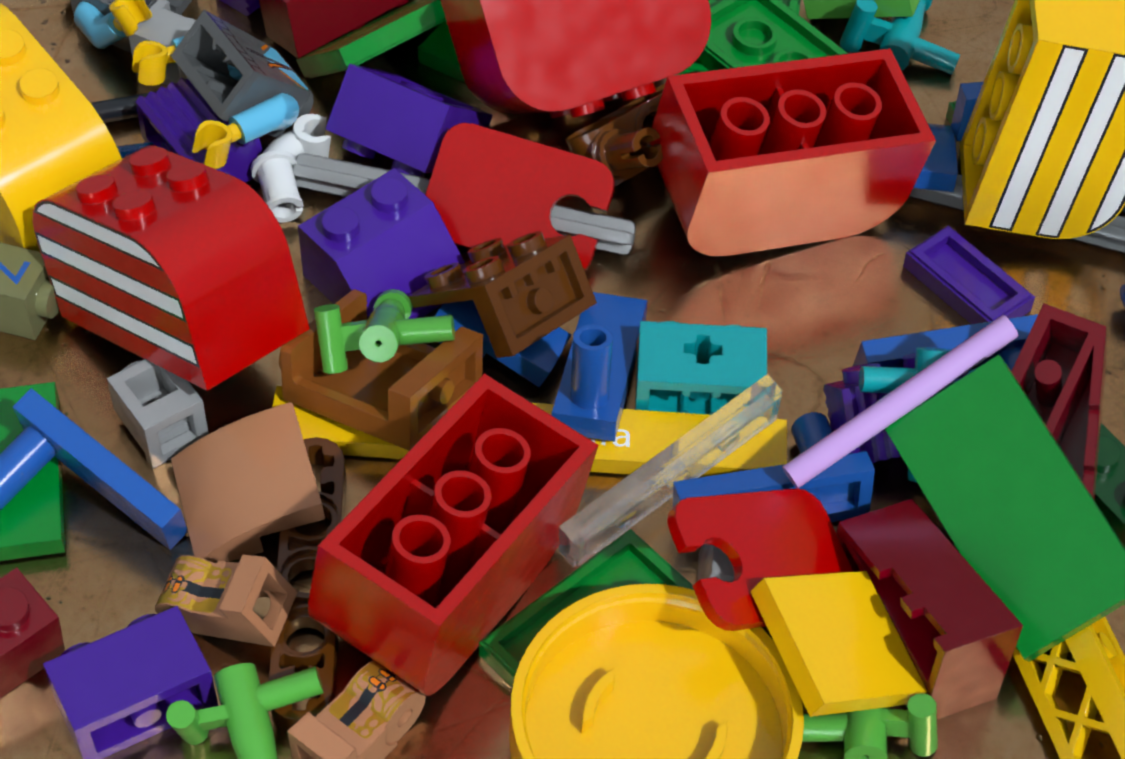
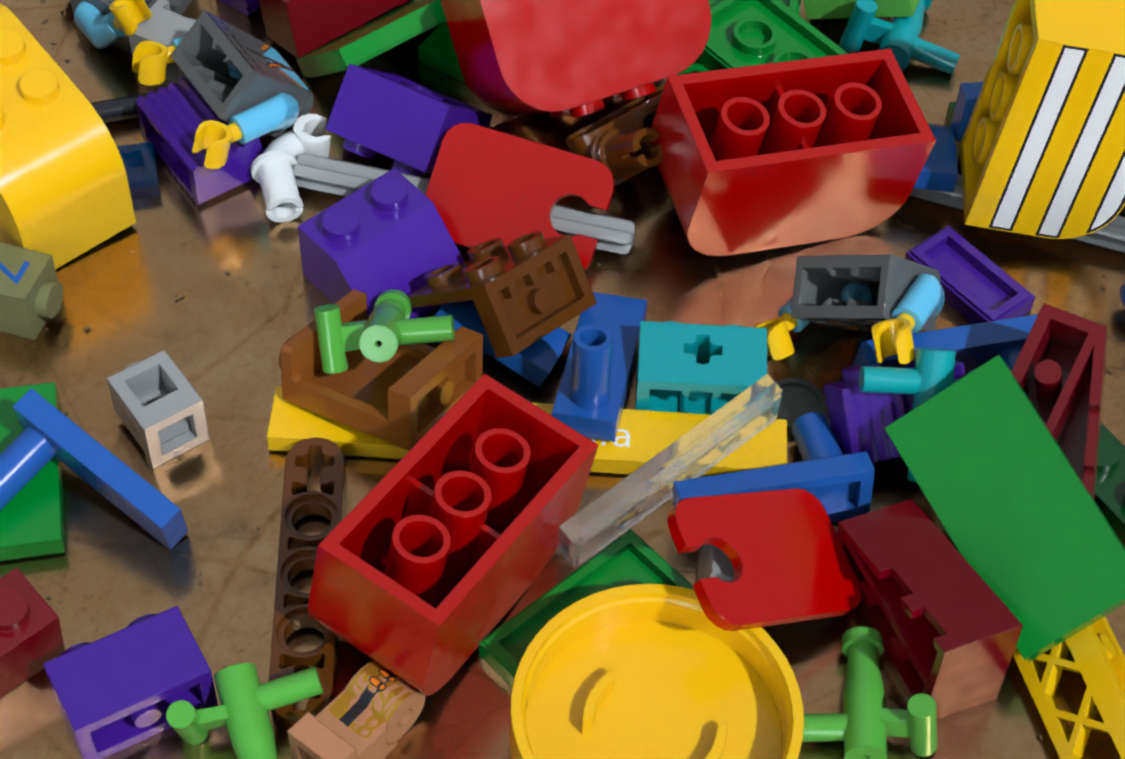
red brick [32,145,310,391] -> none
nougat leg [155,554,298,647] -> none
nougat slope [171,402,325,563] -> none
yellow tile [750,571,928,717] -> none
lavender bar [782,315,1019,489] -> none
none -> torso [754,254,945,364]
none -> pearl dark grey piece [763,378,826,435]

